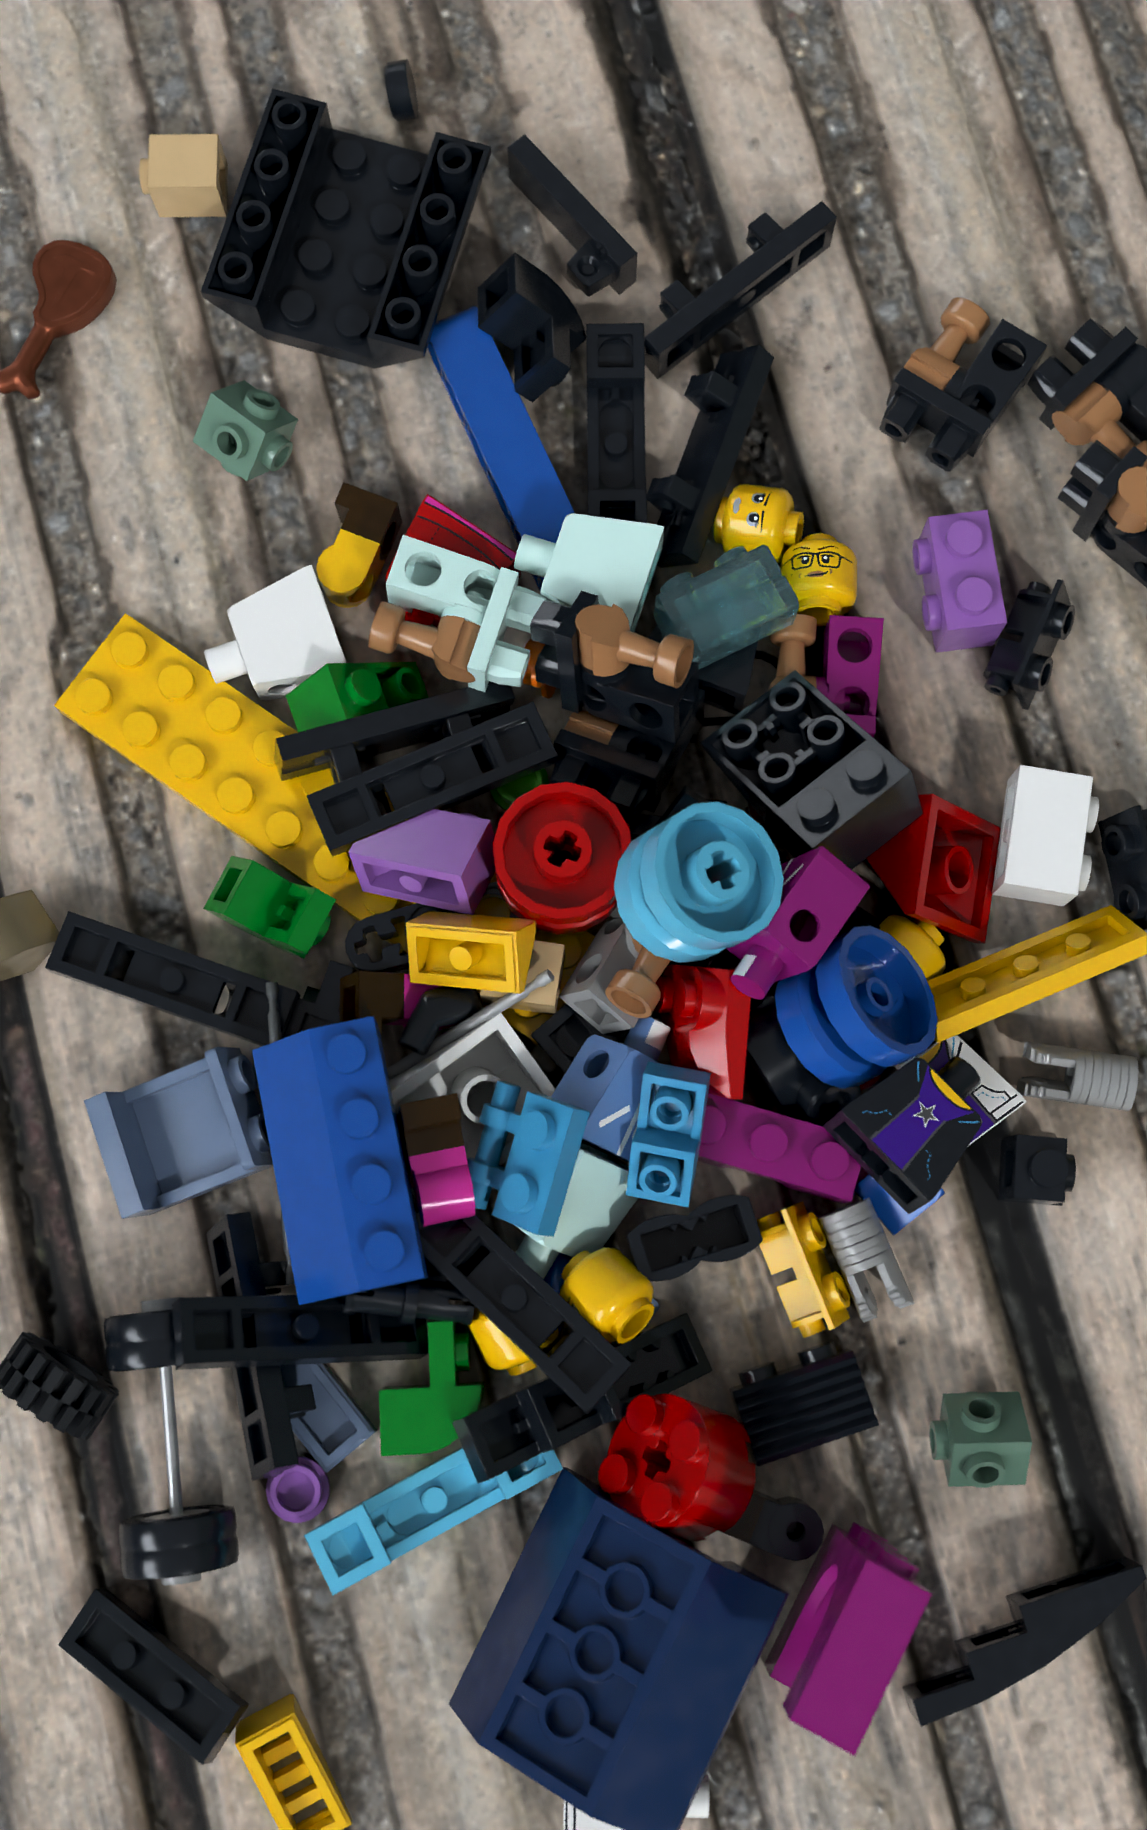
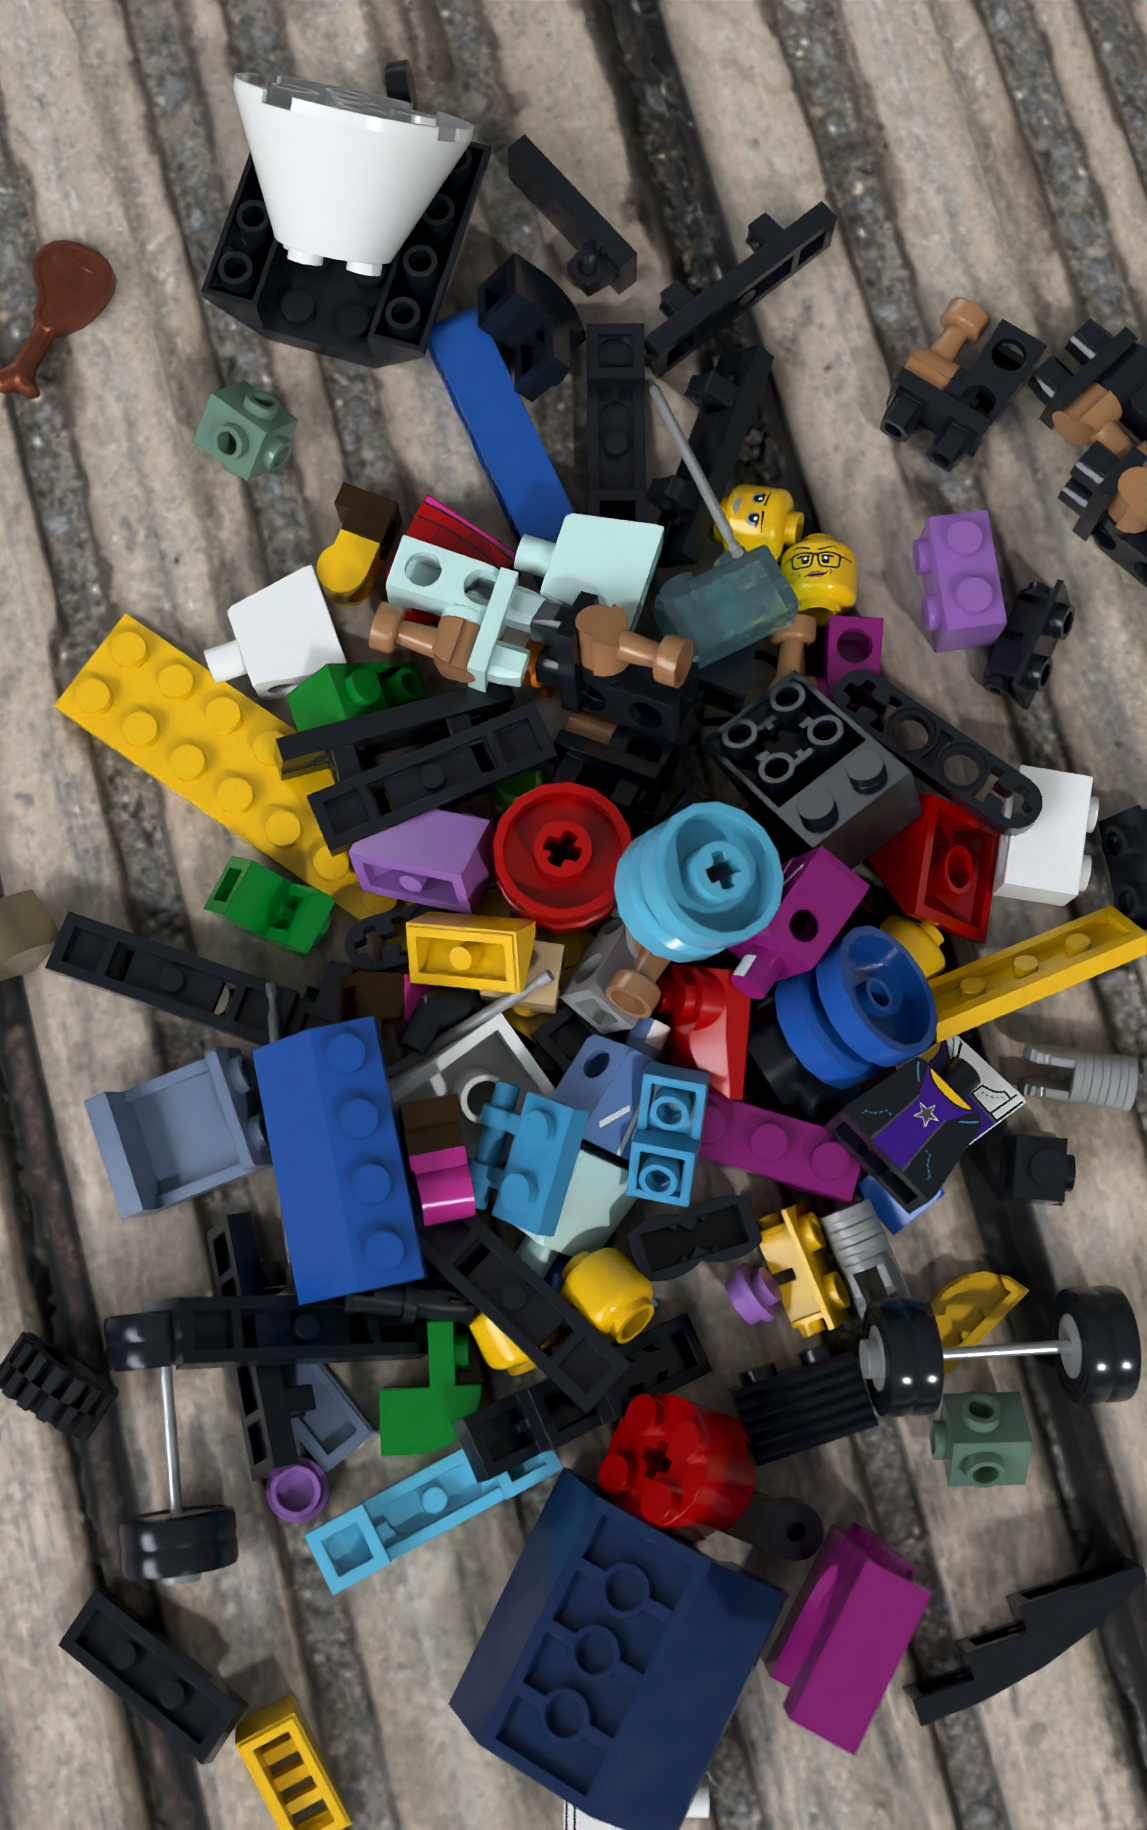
tan brick [139,134,228,217] -> none
none -> white cone [233,73,474,276]
none -> light grey piece [645,366,744,559]
none -> medium lavender plate [726,1263,782,1325]
none -> black beam [832,670,1042,836]
none -> black axle [859,1285,1141,1418]
none -> yellow tile [929,1271,1030,1378]

